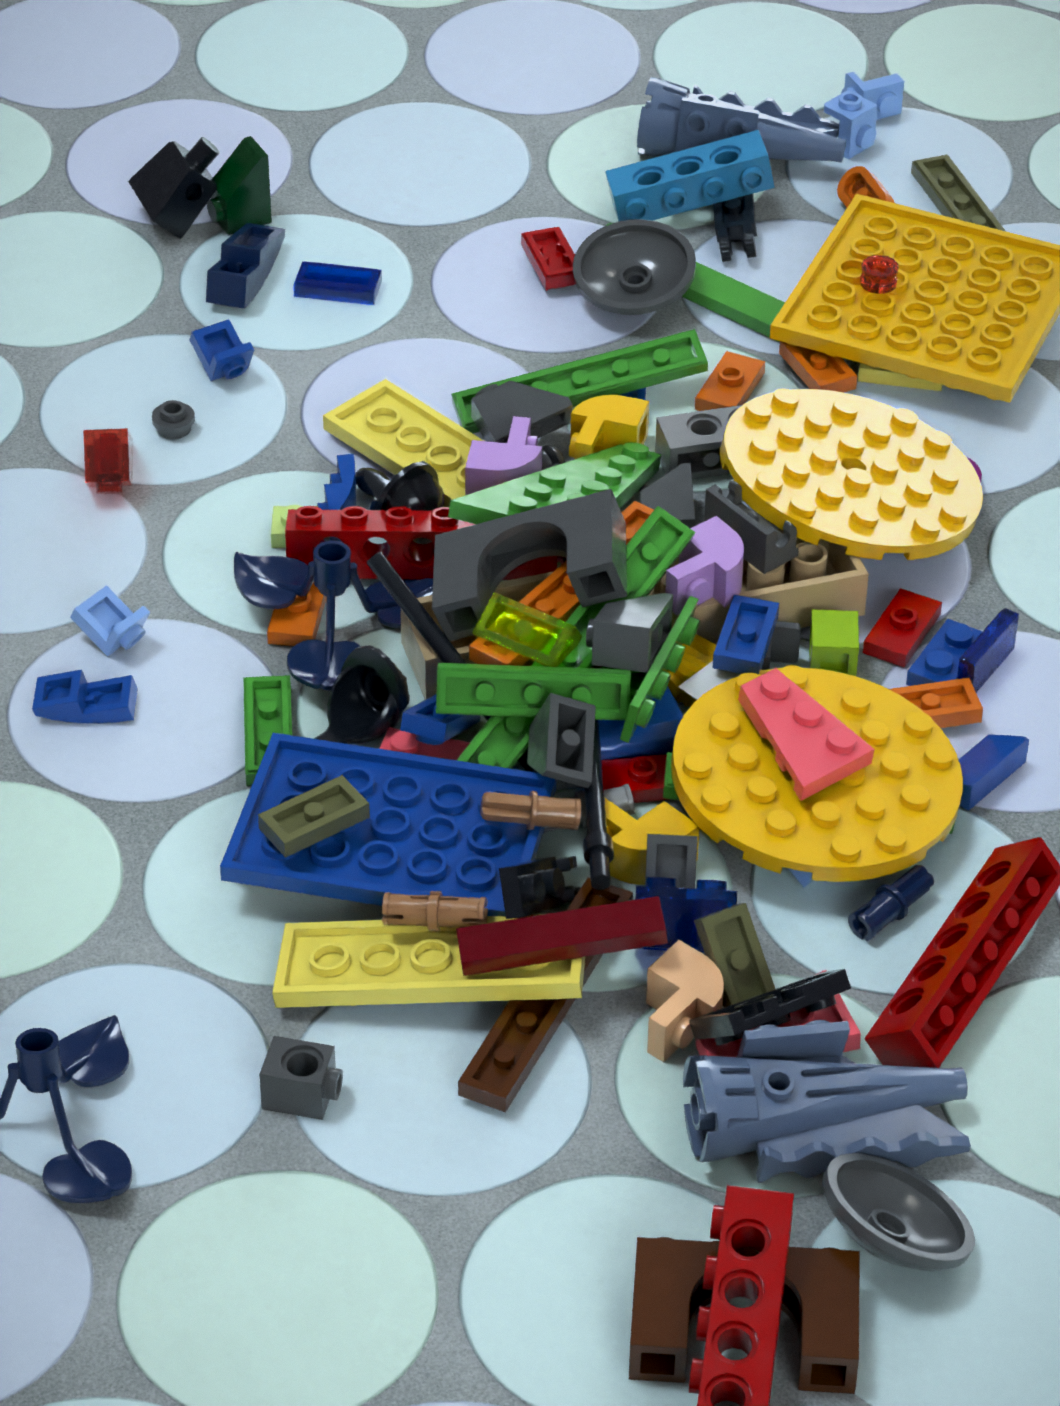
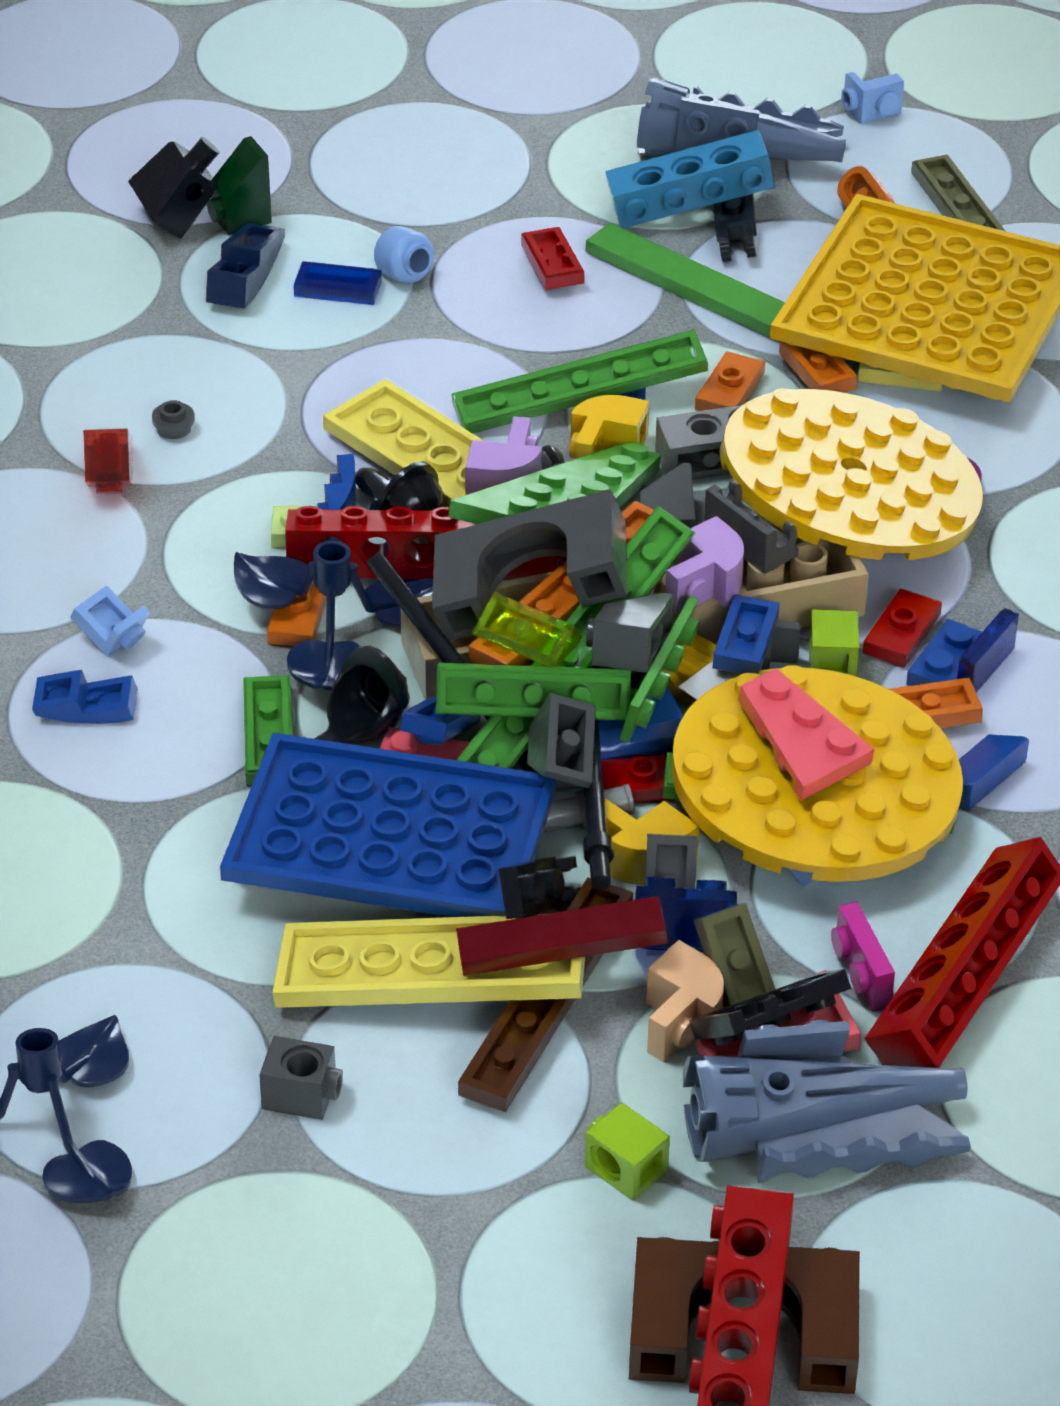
blue bracket [189,319,254,381] -> none
olive plate [258,775,370,858] -> none
medium nougat pin [382,891,488,932] -> none
dark grey slope [471,380,573,443] -> none
medium nougat axle [480,791,581,830] -> none
dark grey dish [573,219,696,315] -> none
dark grey dish [822,1153,975,1271] -> none
light blue bracket [824,91,878,159] -> none
dark blue axle [848,865,934,941] -> none
clear red bush [860,255,899,294] -> none
none -> light blue head [374,226,434,284]
none -> lime brick [585,1102,670,1201]
none -> dark pink plate [831,902,895,1012]

